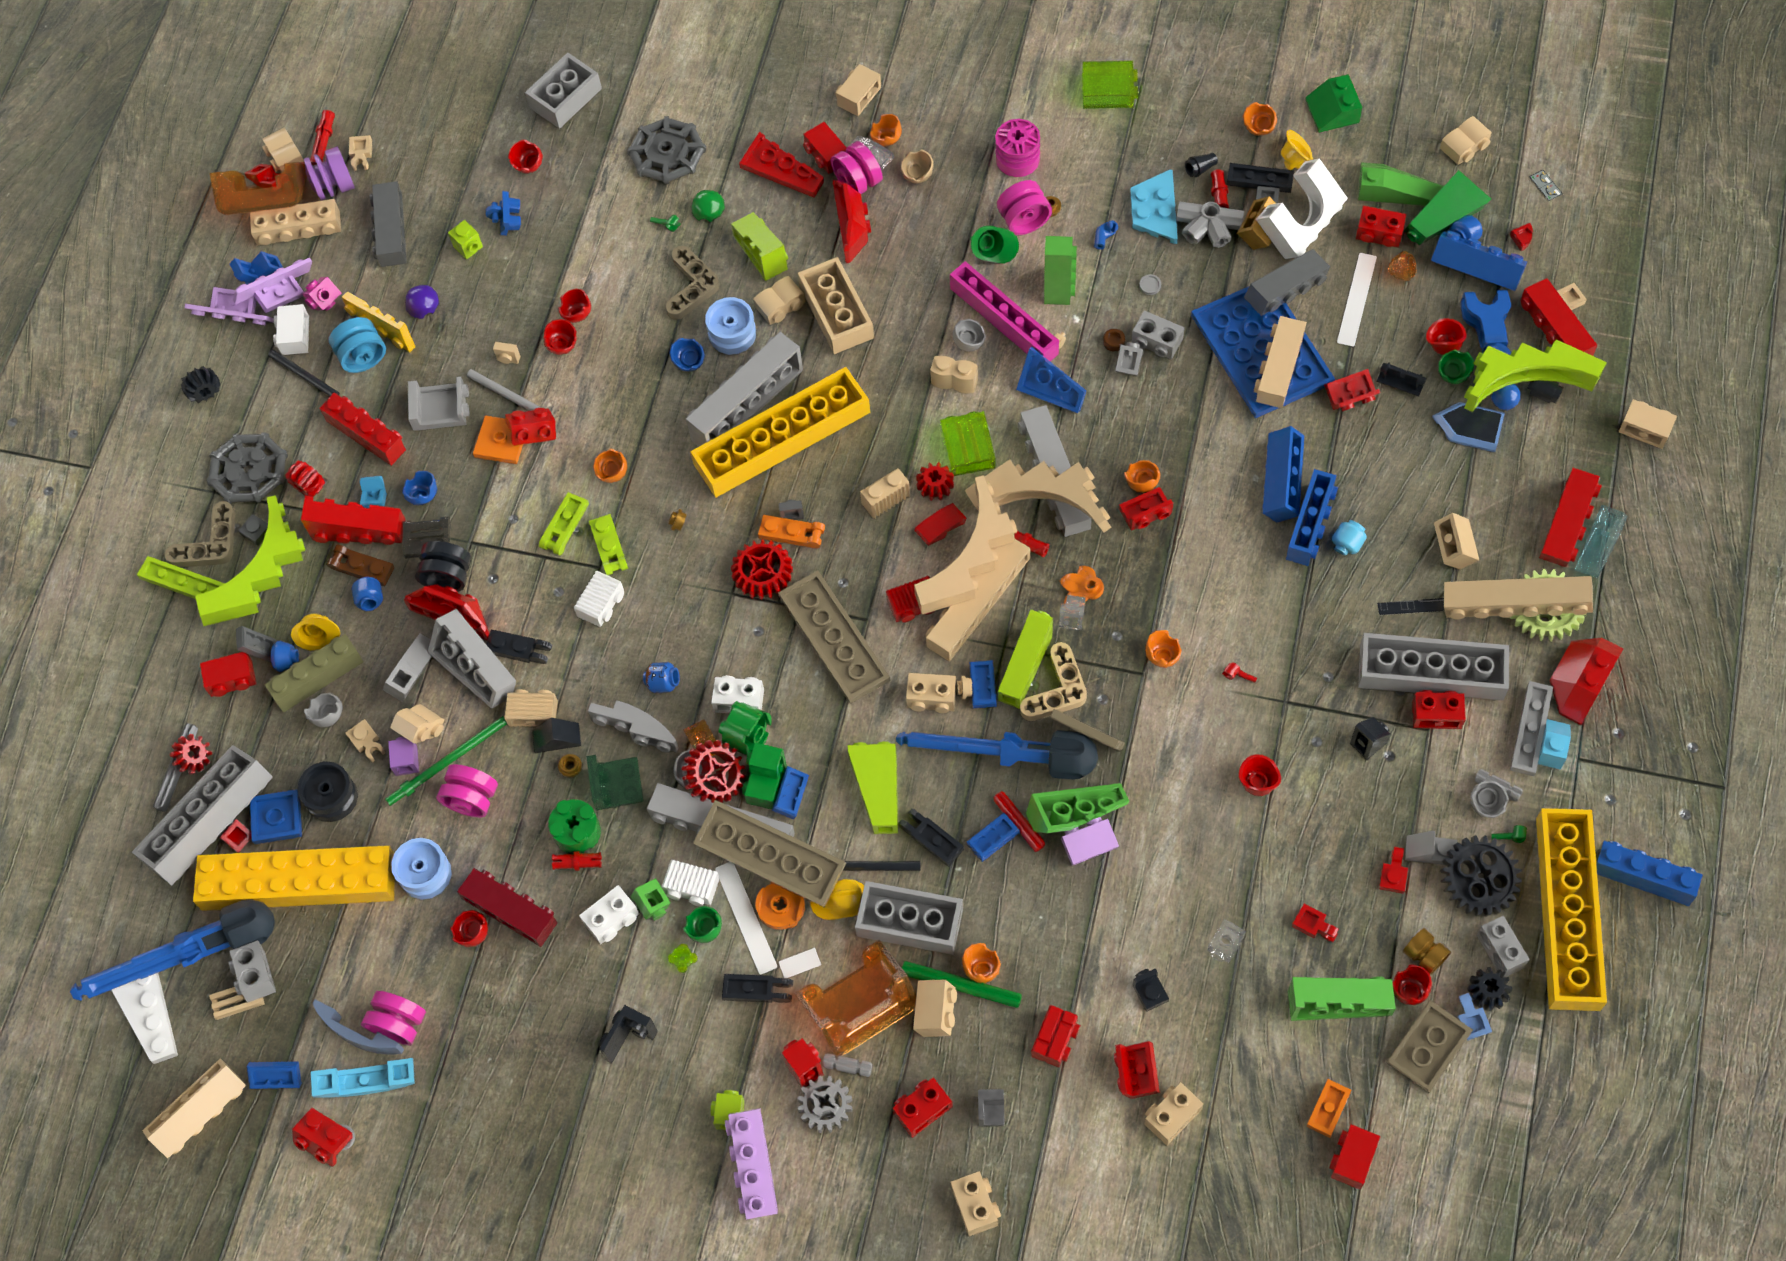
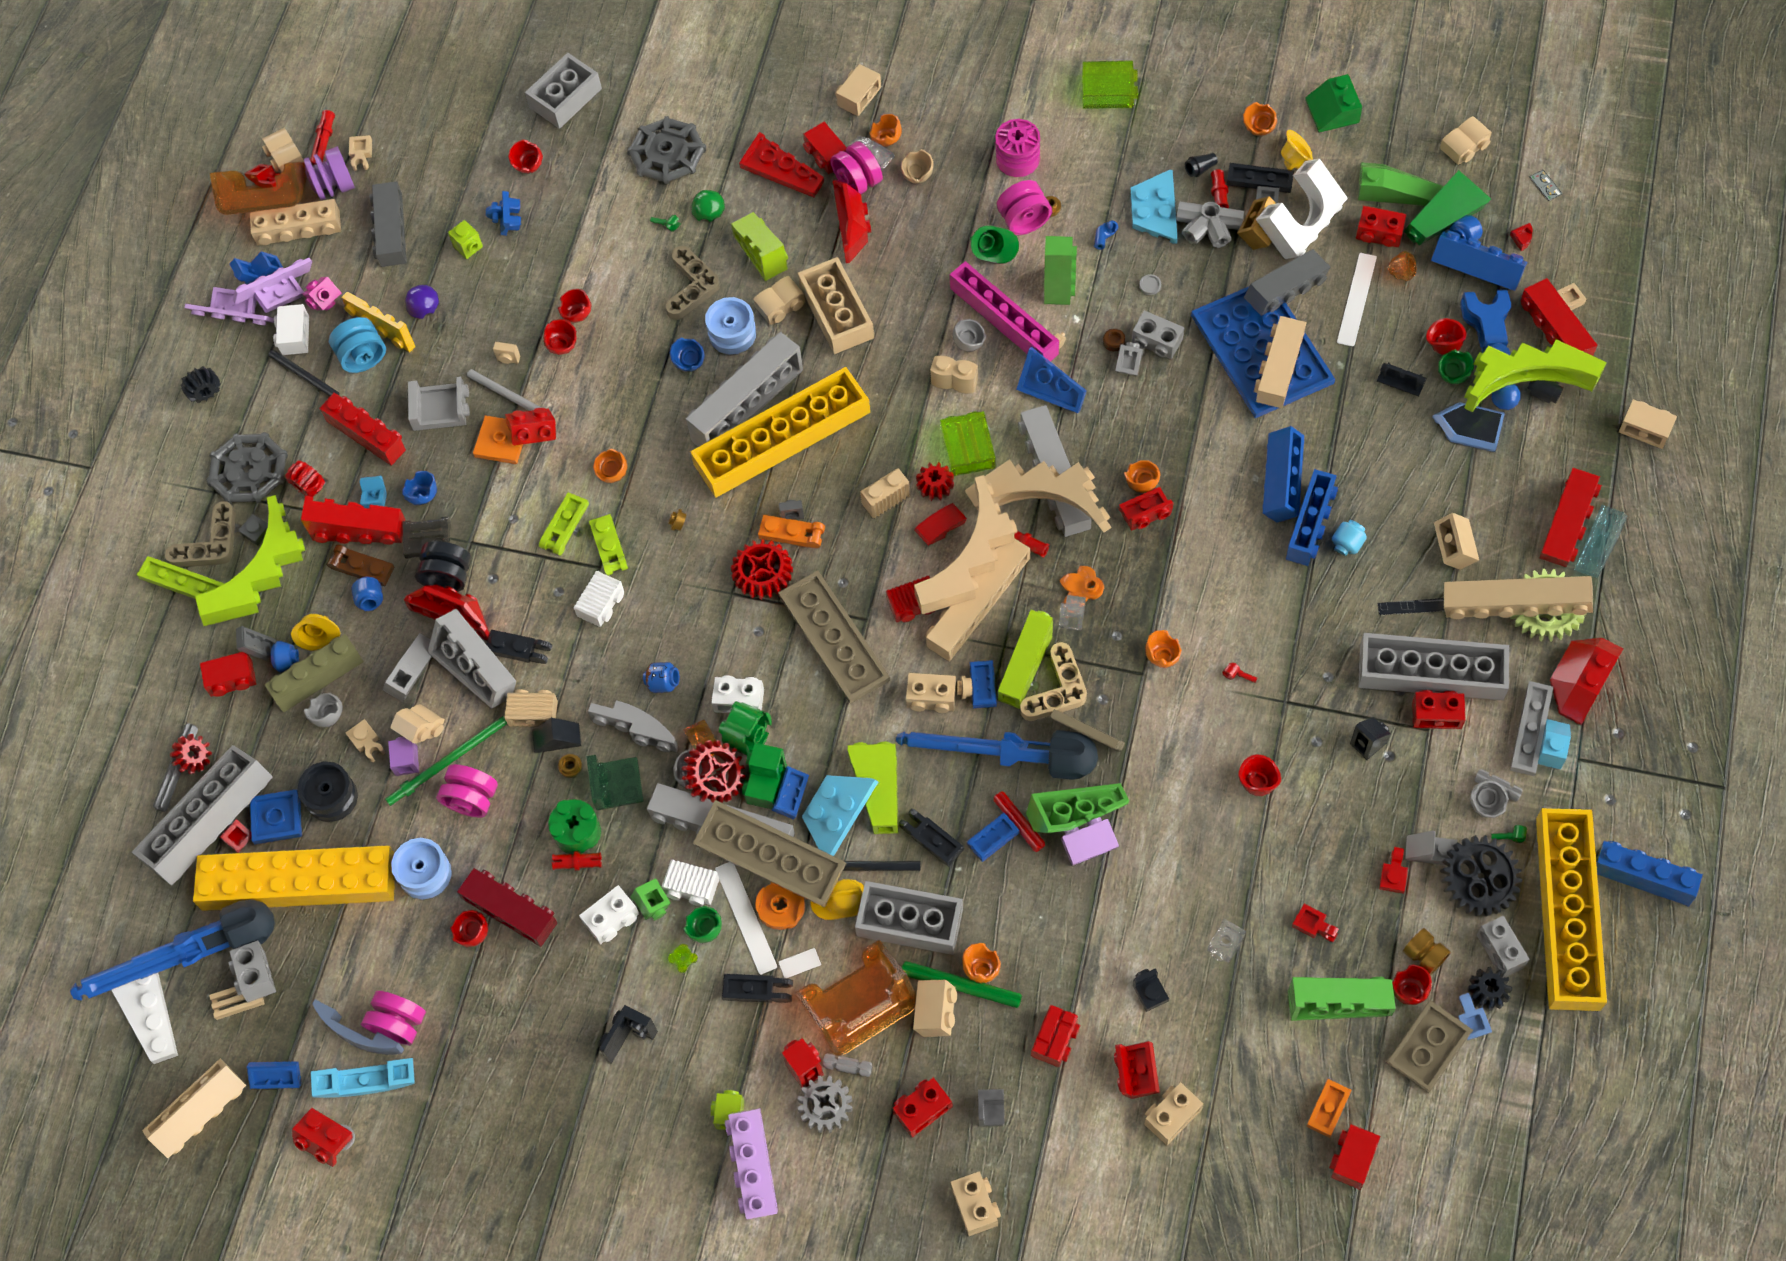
red bracket [1324,369,1381,412] -> none
none -> medium azure wing [802,775,878,856]

